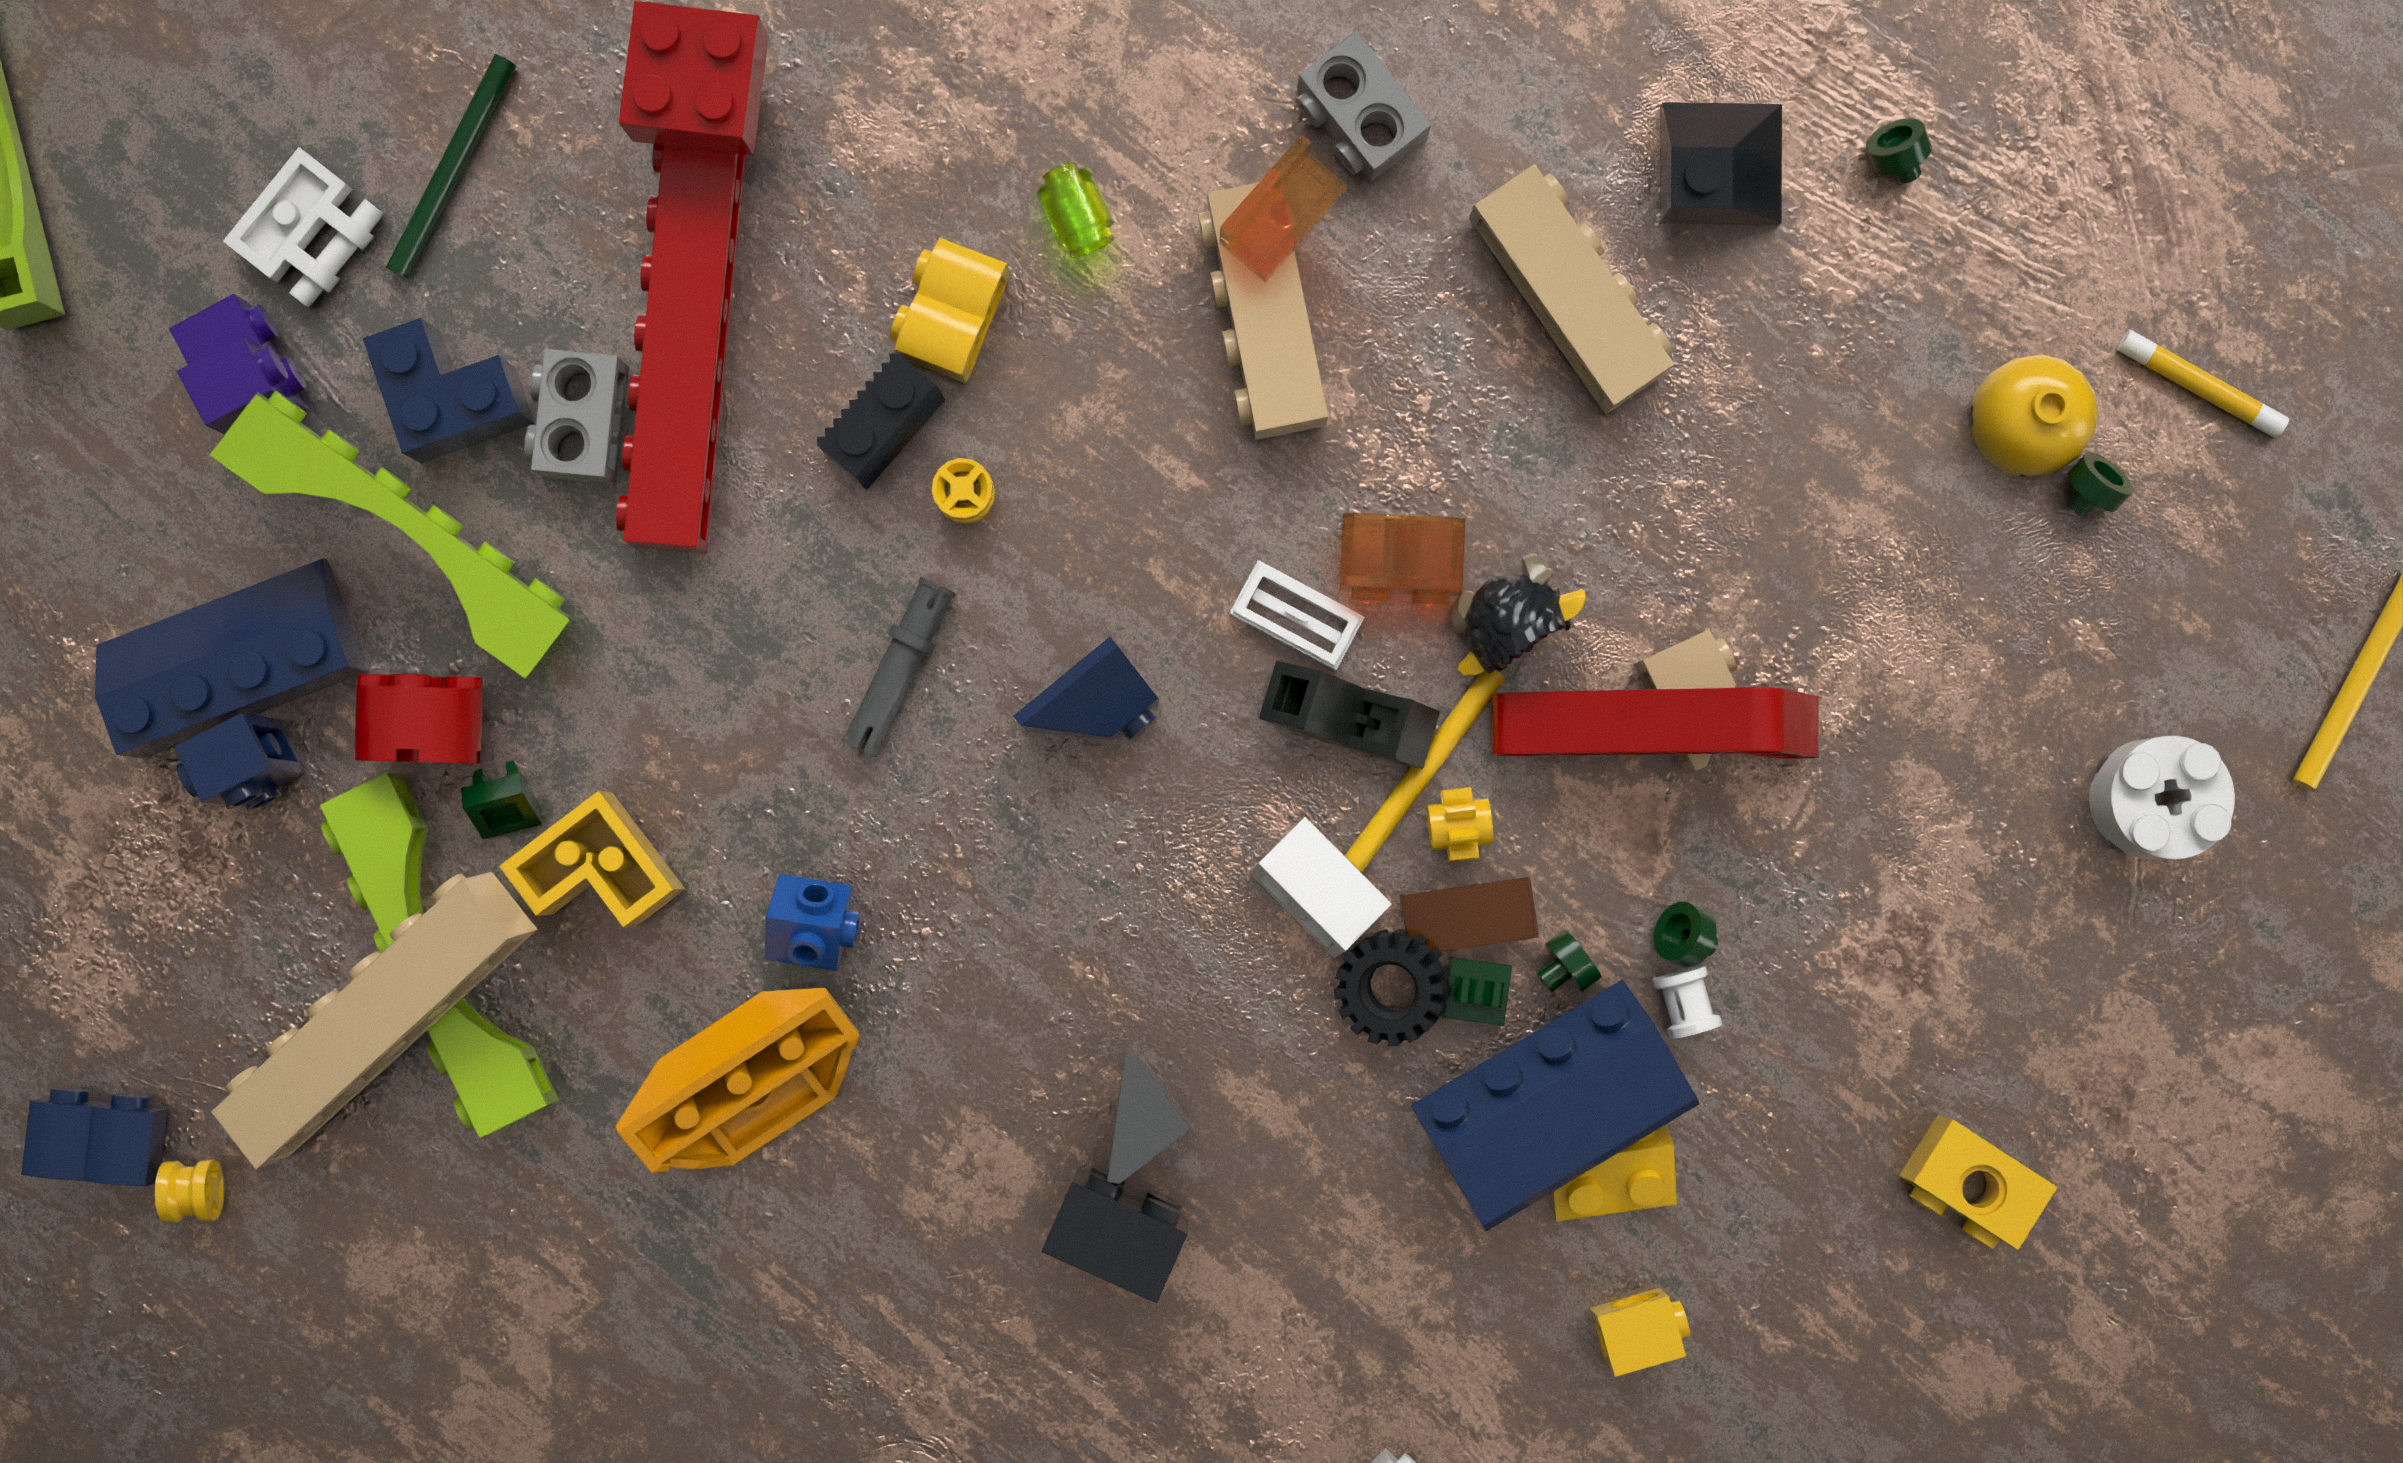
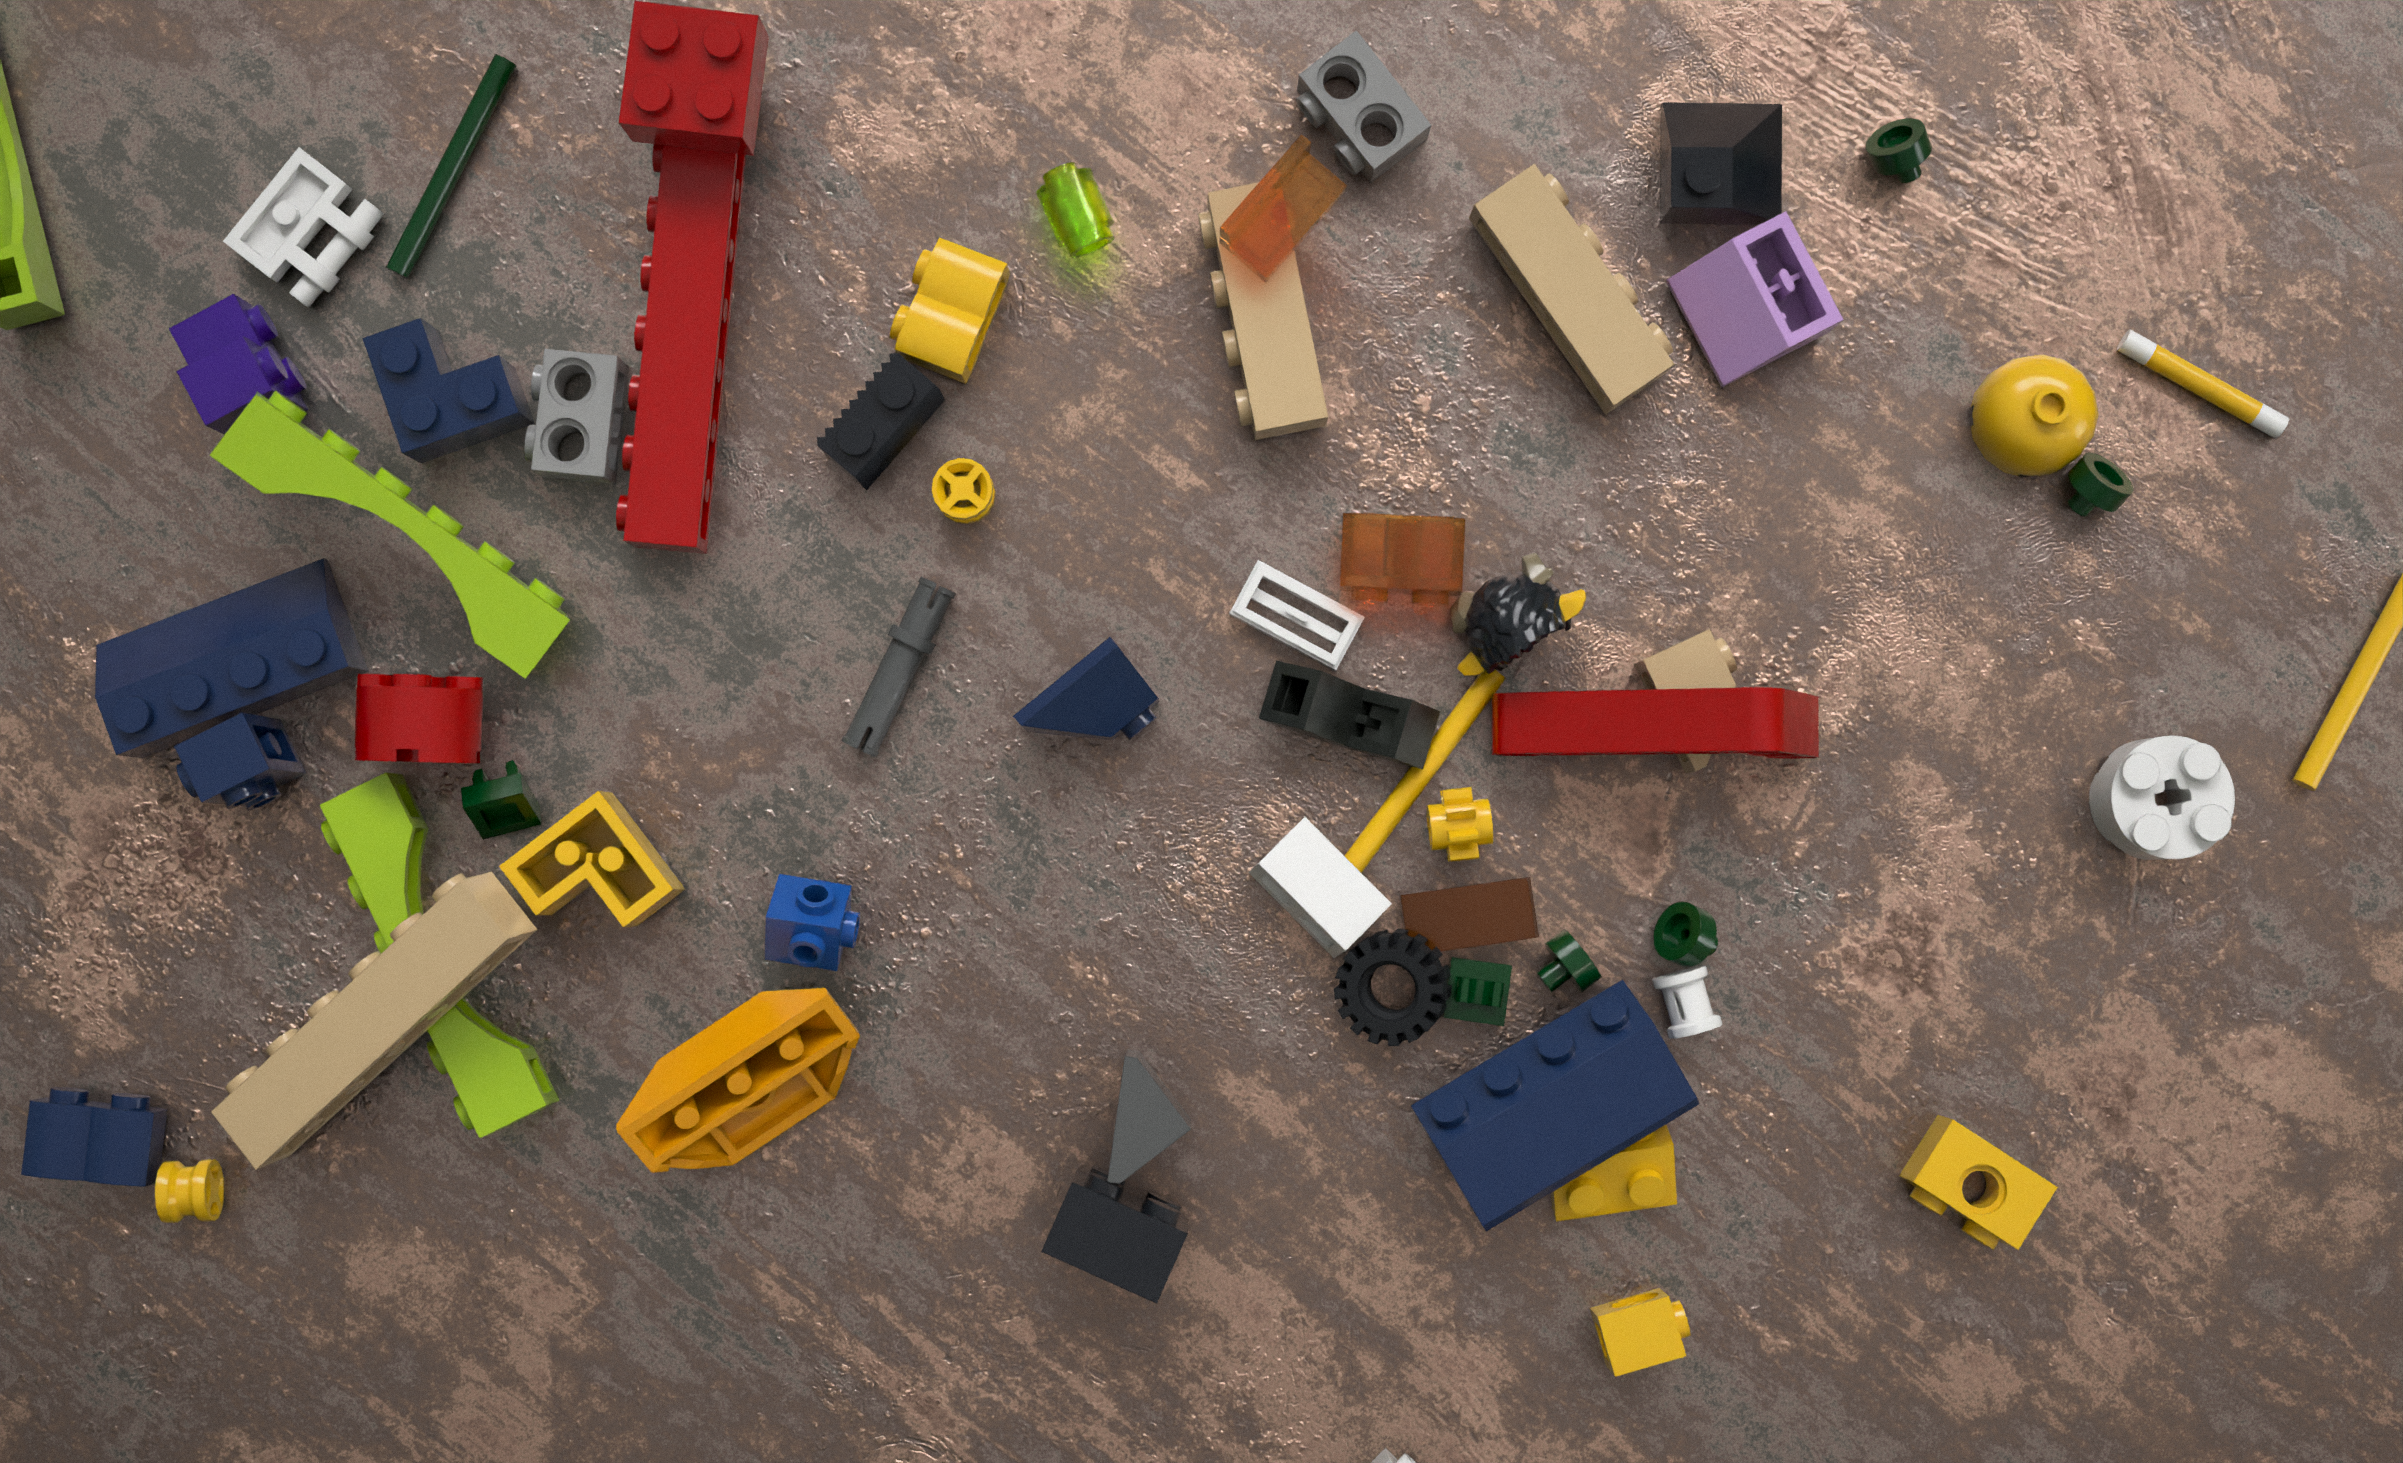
none -> lavender slope [1666,211,1844,388]

